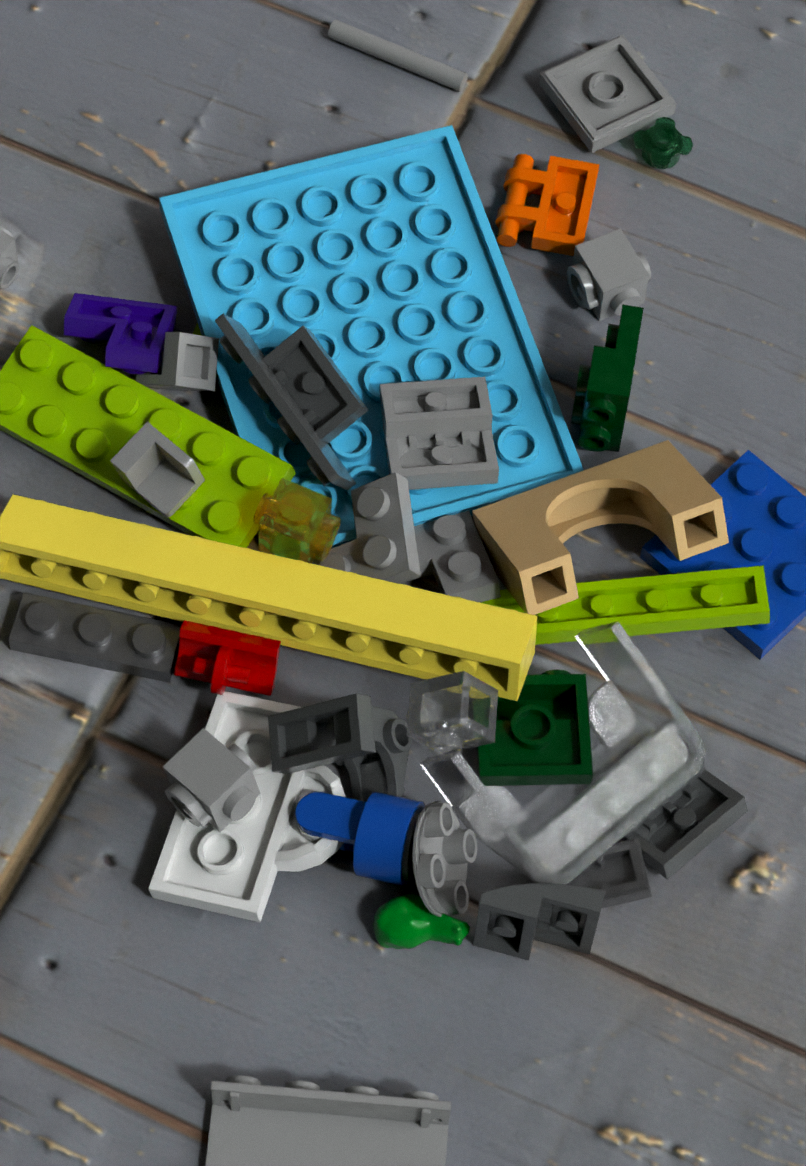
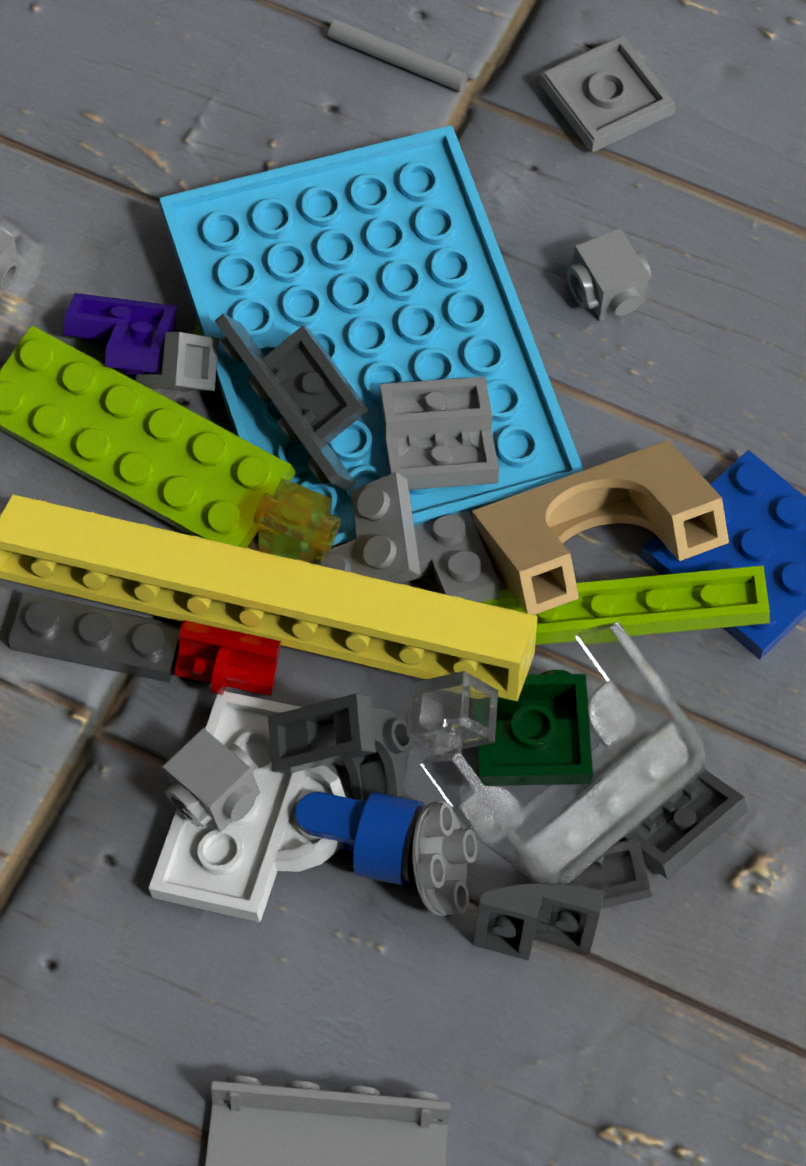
light grey panel [110,422,205,517] -> none
green animal [373,894,470,949] -> none
orange plate [495,154,600,256] -> none
dark green plate [571,305,643,452] -> none
clear green plate [633,117,693,169] -> none

